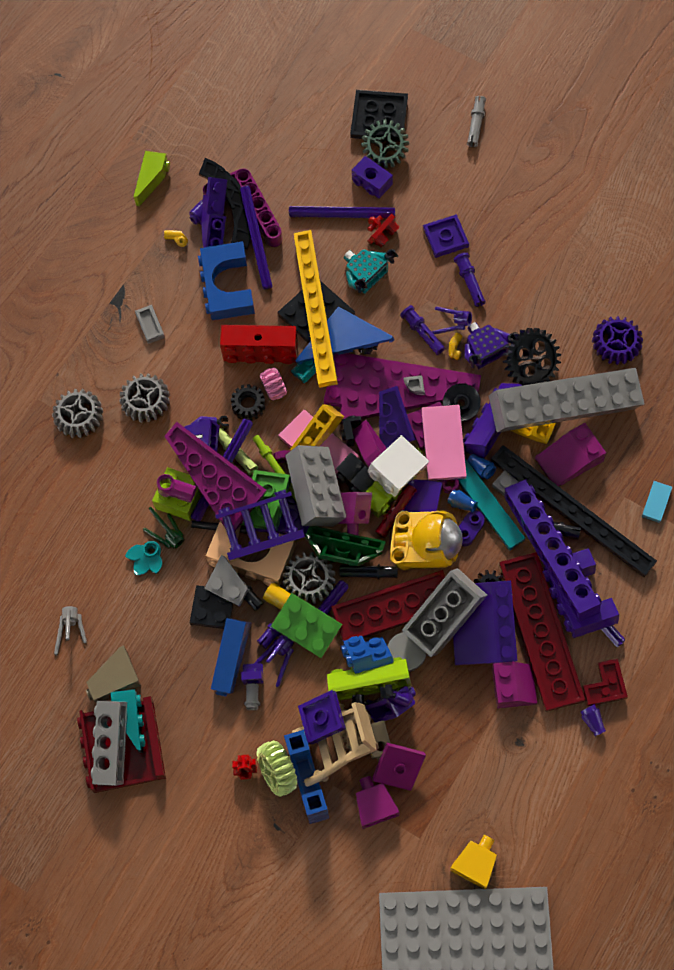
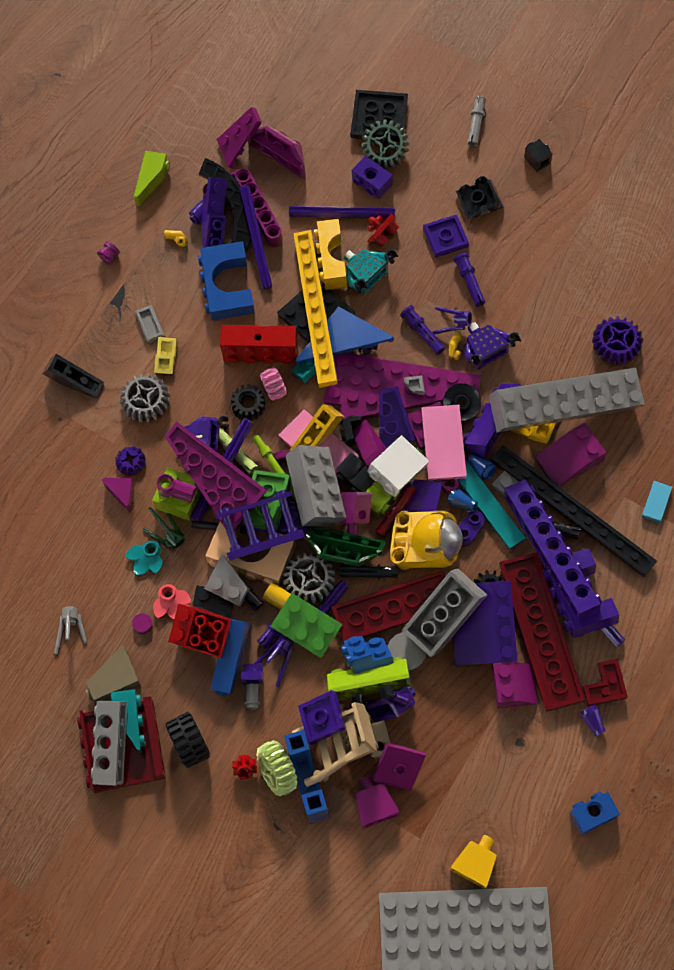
light grey gear [52,388,103,438] -> none
black gear [503,328,561,386] -> none
none -> black slope [42,354,104,398]
none -> magenta wheel [97,241,120,264]
none -> magenta slope [102,477,134,512]
none -> dark purple gear [115,446,146,475]
none -> magenta tile [132,613,153,634]
none -> coral plate [153,584,191,619]
none -> light yellow slope [154,337,178,374]
none -> black tyre [166,712,210,768]
none -> red slope [168,604,232,659]
none -> magenta wing [216,107,262,169]
none -> magenta wedge [248,126,306,179]
none -> yellow arch [314,219,347,290]
none -> black slope [456,176,504,220]
none -> black brick [524,139,553,172]
none -> blue brick [569,792,620,836]

